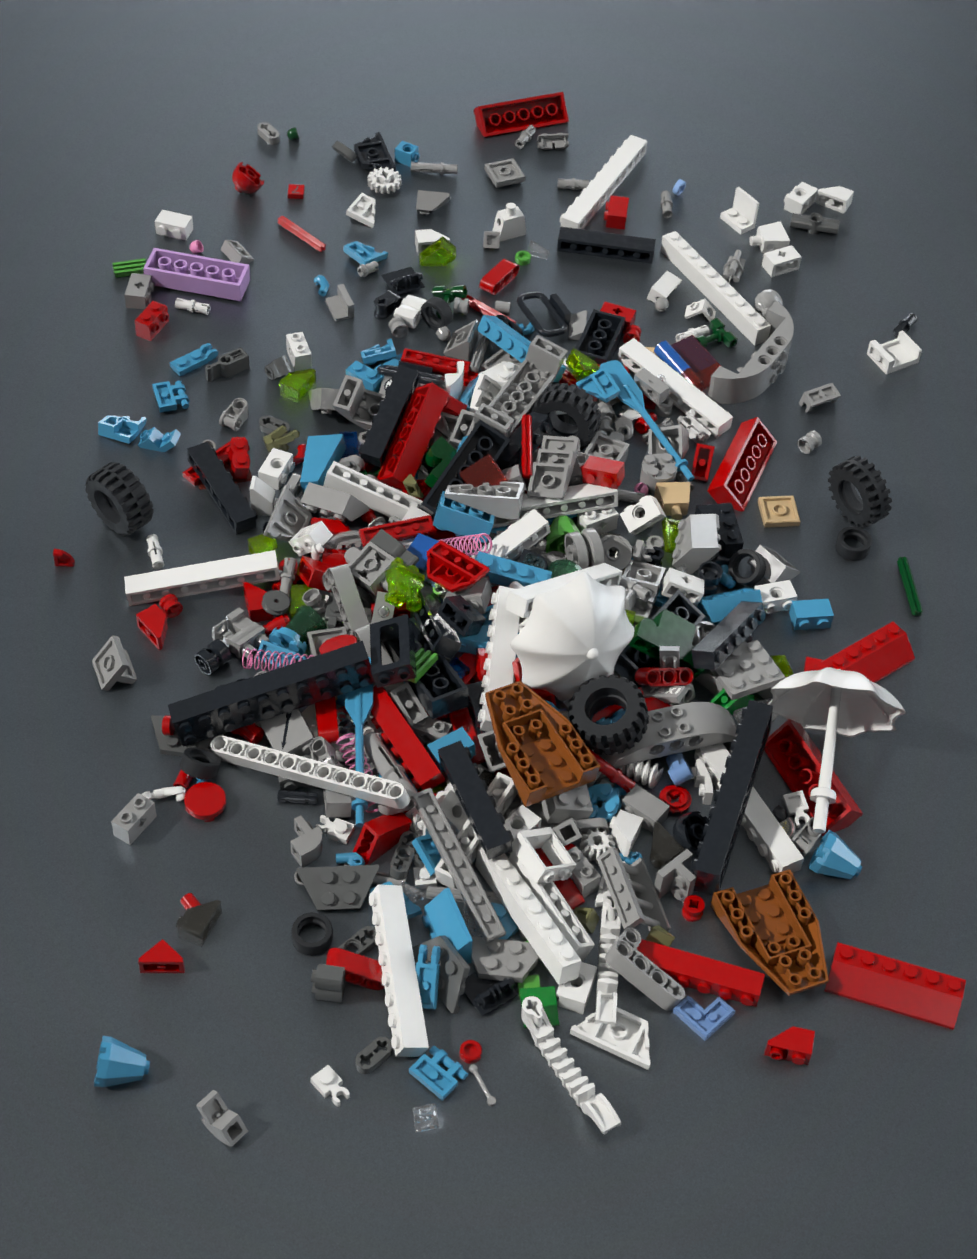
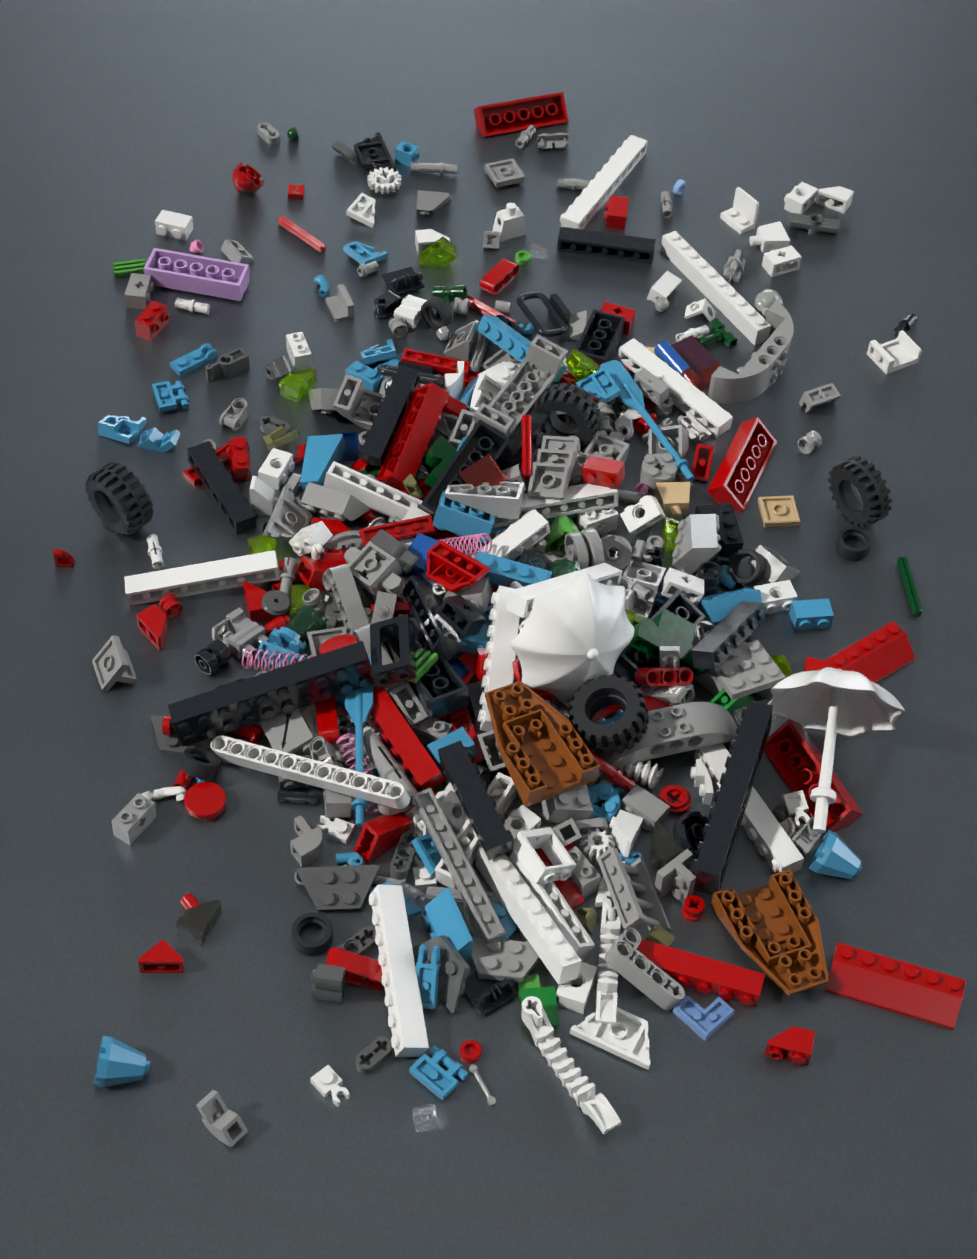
light grey beam [338,455,365,472] -> none
clear neon green hips [385,557,425,612] -> none
red wheel [623,325,641,344] -> none
medium blue piece [666,752,694,786] -> none

